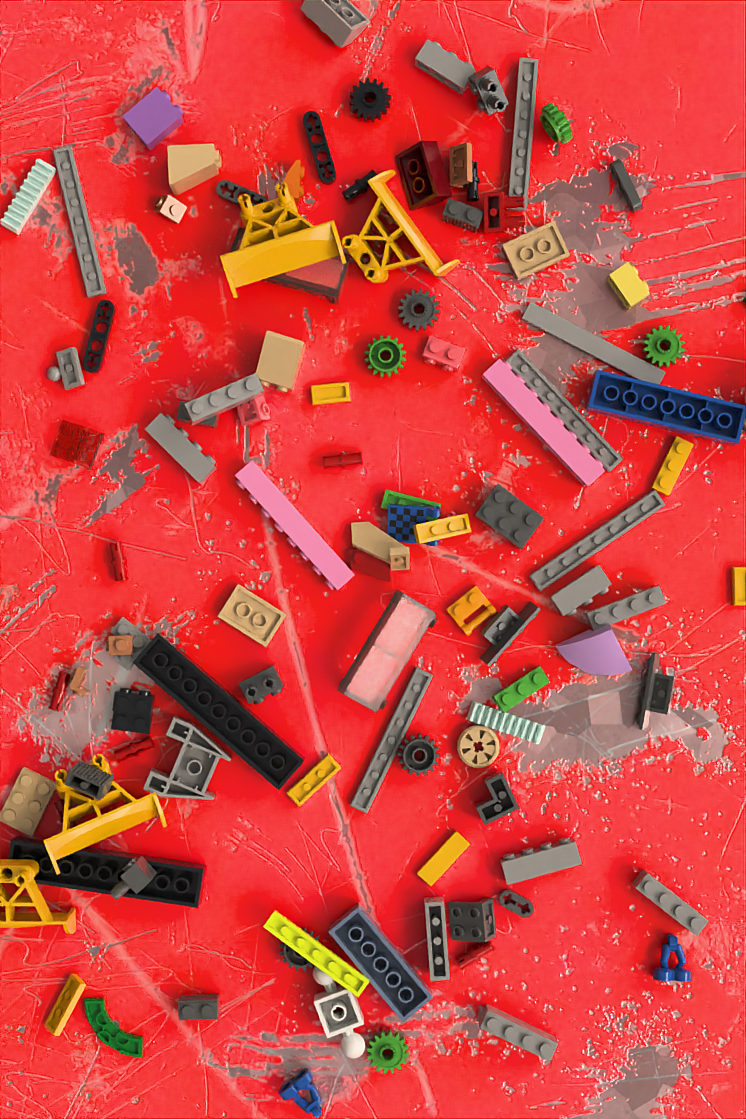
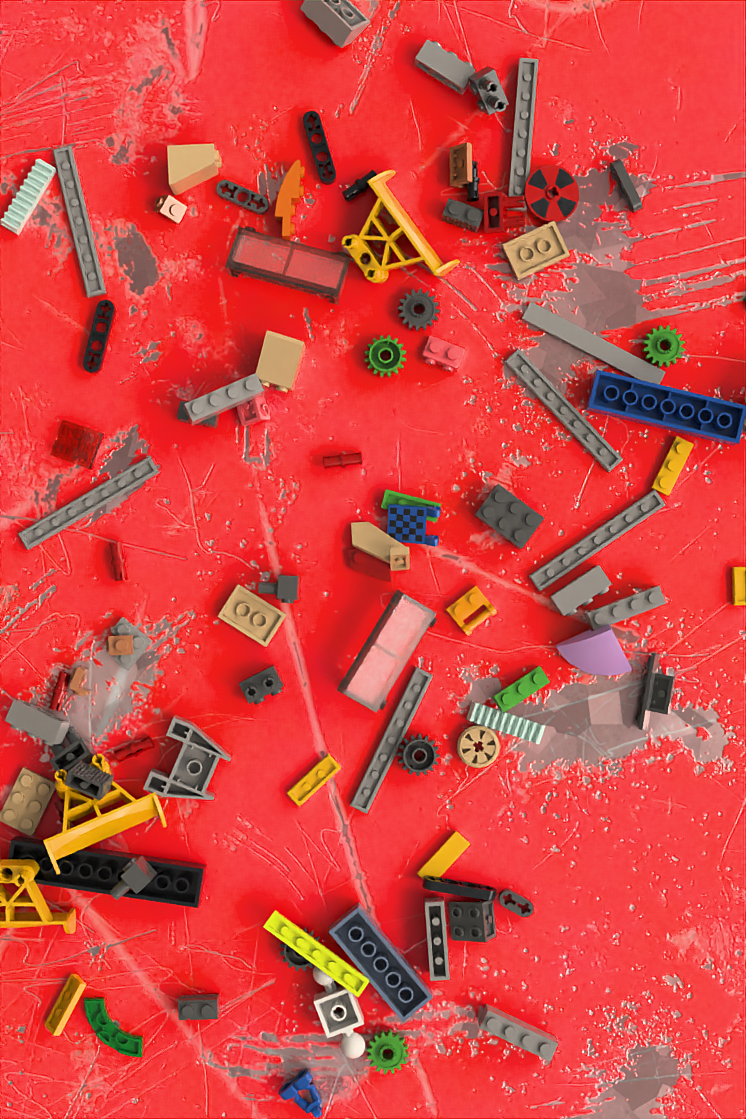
light grey plate [47,347,85,390] -> none
black plate [111,688,155,734] -> none
medium lavender brick [122,87,184,151] -> none
black brick [132,633,305,790] -> none
light grey brick [145,413,217,485] -> none
yellow piece [220,182,346,298] -> none
bright pink brick [235,460,355,590] -> none
yellow tile [311,382,351,405] -> none
black gear [349,78,391,122] -> none
dark red slope [395,141,452,211] -> none
yellow plate [413,513,471,544] -> none
red pin [455,940,494,970] -> none
dark grey brick [475,770,519,825] -> none
dark grey bracket [480,601,541,667] -> none
bright pink brick [482,359,605,488] -> none
light grey brick [500,837,582,885] -> none
bright green gear [540,103,573,144] -> none
light yellow brick [606,262,650,310] -> none
light grey brick [632,869,709,936] -> none
blue piece [653,934,691,982] -> none
none -> light grey brick [5,699,70,746]
none -> light grey tile [18,456,160,550]
none -> dark grey brick [48,726,98,774]
none -> dark grey brick [258,575,300,603]
none -> black beam [422,876,497,900]
none -> red piece [524,165,579,222]

